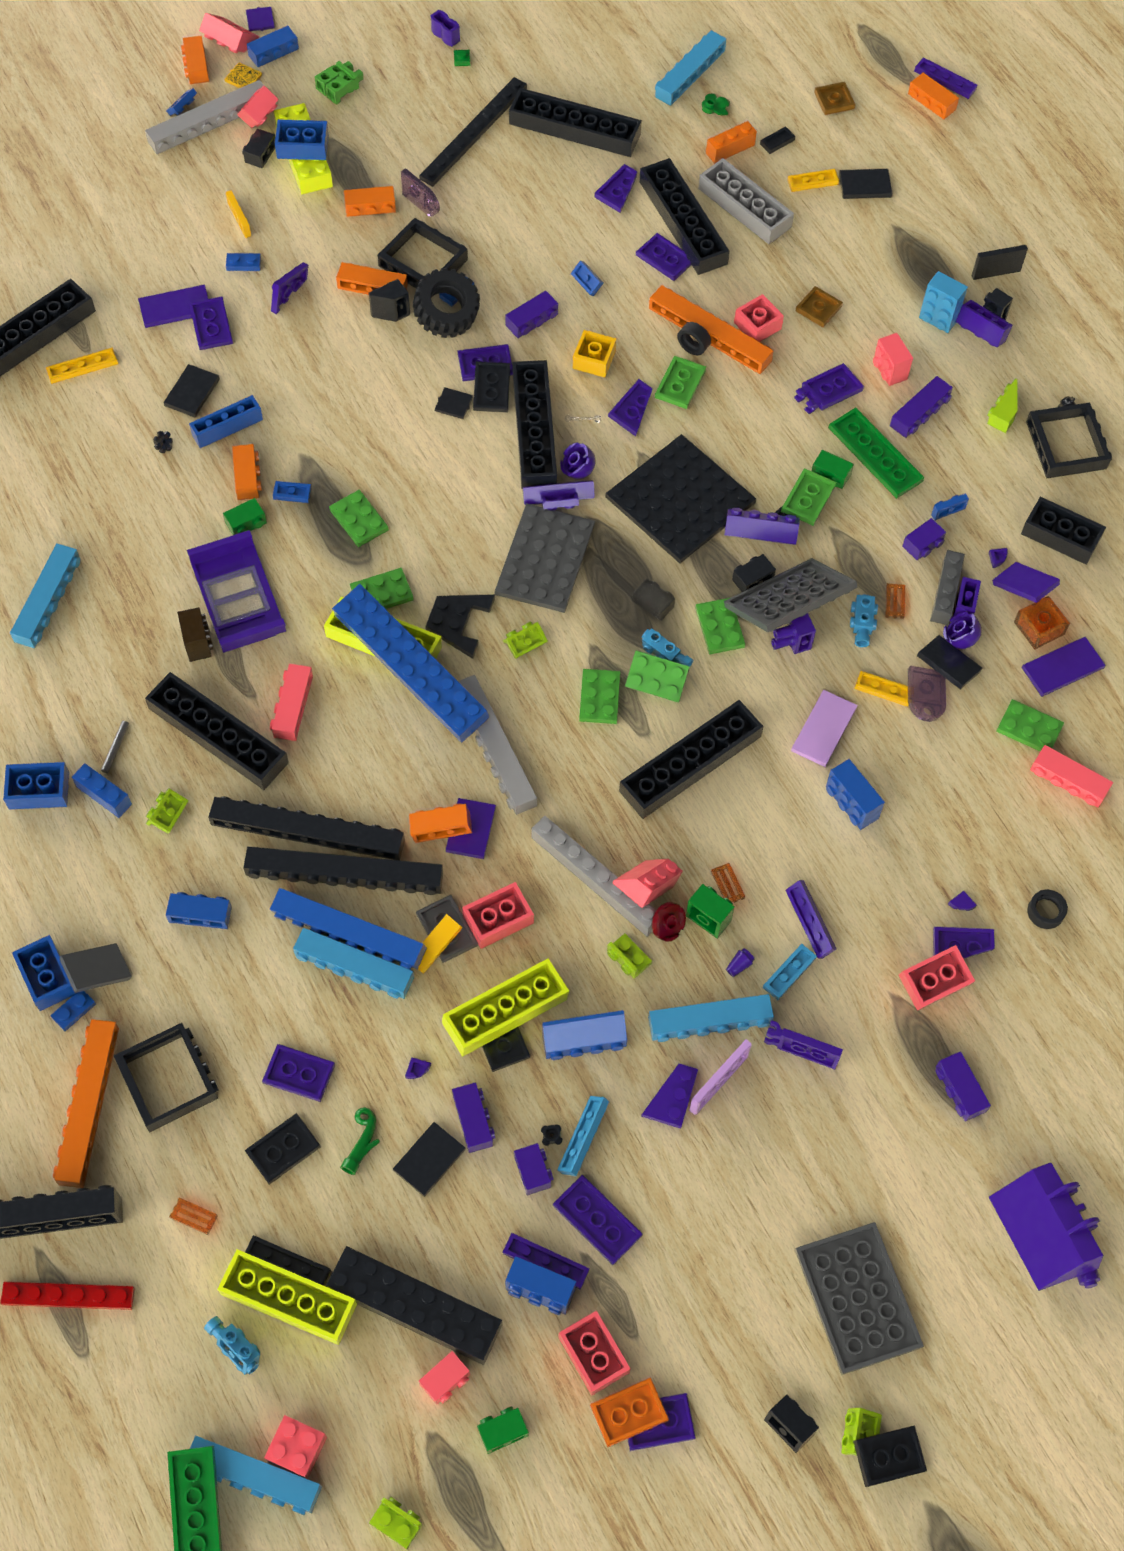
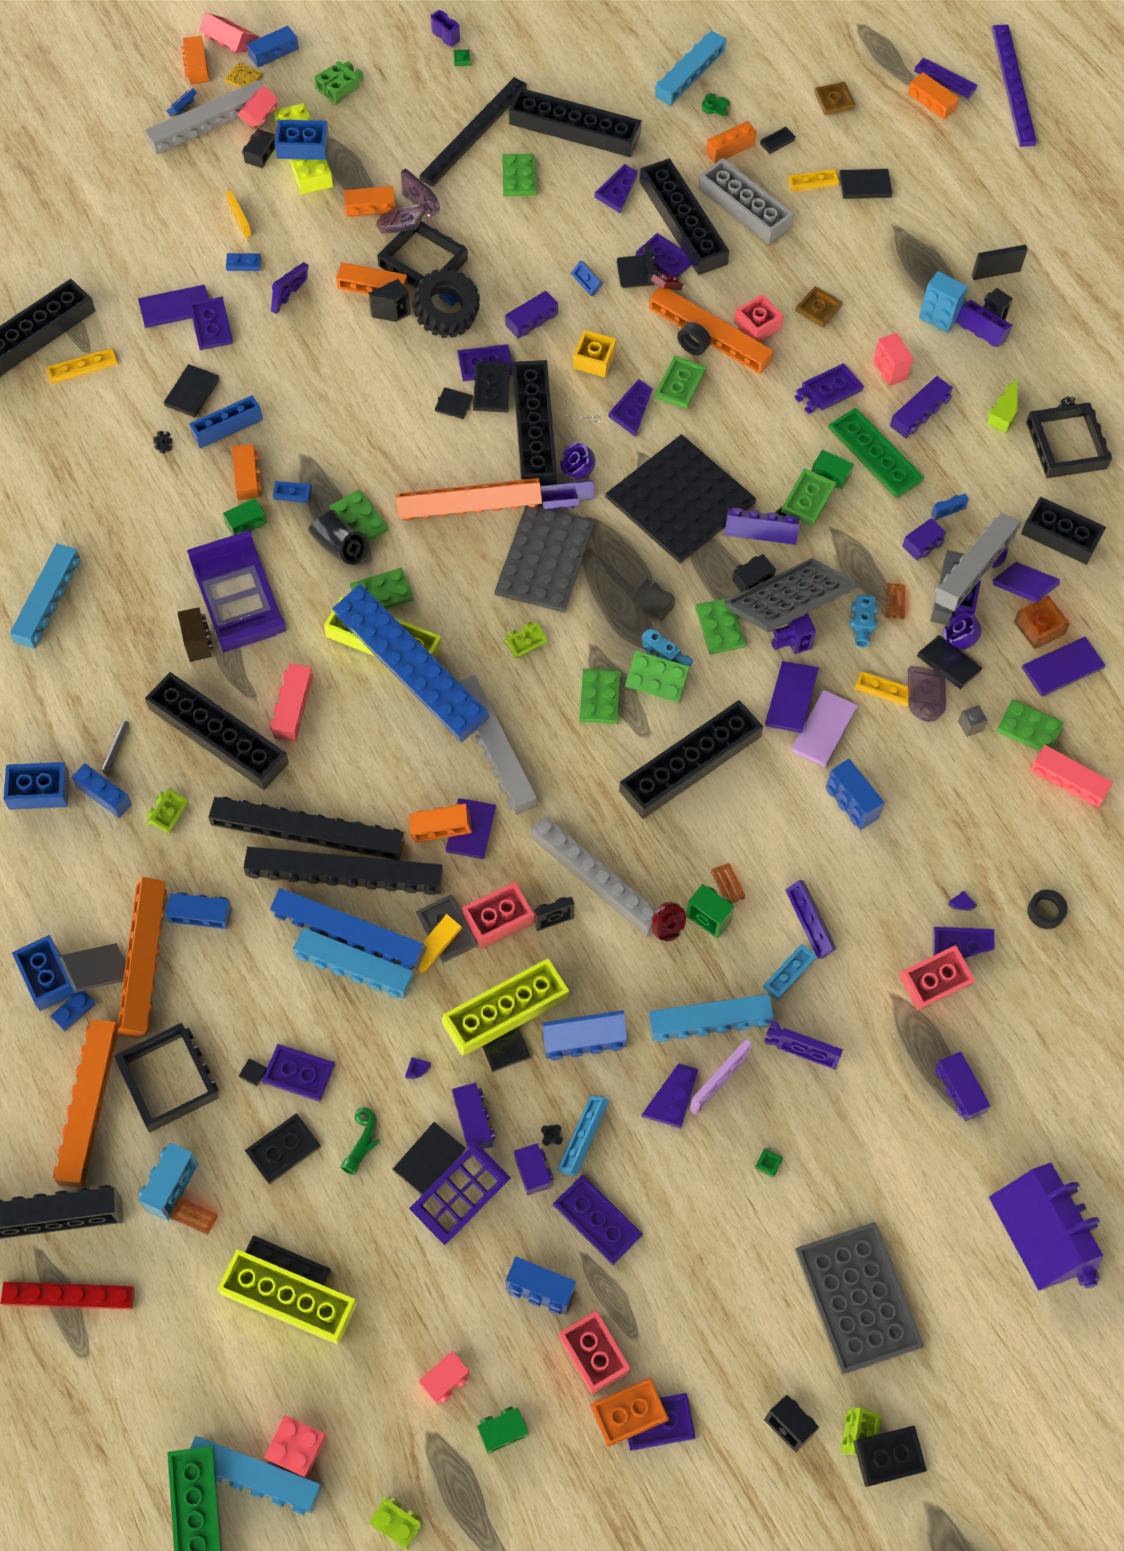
dark azure brick [204,1316,260,1375] -> none
dark purple piece [246,7,275,31] -> none
black brick [326,1246,503,1365] -> none
black wing [426,594,495,659] -> none
dark purple plate [502,1233,590,1290] -> none
lime bracket [607,933,652,979] -> none
coral slope [613,859,683,908] -> none
dark purple cone [725,948,755,978] -> none
none -> orange brick [116,876,167,1038]
none -> dark azure brick [139,1143,199,1221]
none -> black tile [239,1058,267,1087]
none -> black brick [308,509,368,565]
none -> tile [376,203,428,234]
none -> brick [396,478,542,520]
none -> dark purple piece [409,1141,511,1246]
none -> bright green plate [502,154,536,196]
none -> black plate [534,896,575,931]
none -> black bracket [616,245,658,288]
none -> dark red plate [651,273,684,290]
none -> green tile [755,1148,783,1178]
none -> dark purple tile [765,661,819,733]
none -> light grey brick [934,512,1021,611]
none -> flat silver brick [958,705,988,737]
none -> dark purple plate [992,24,1037,147]

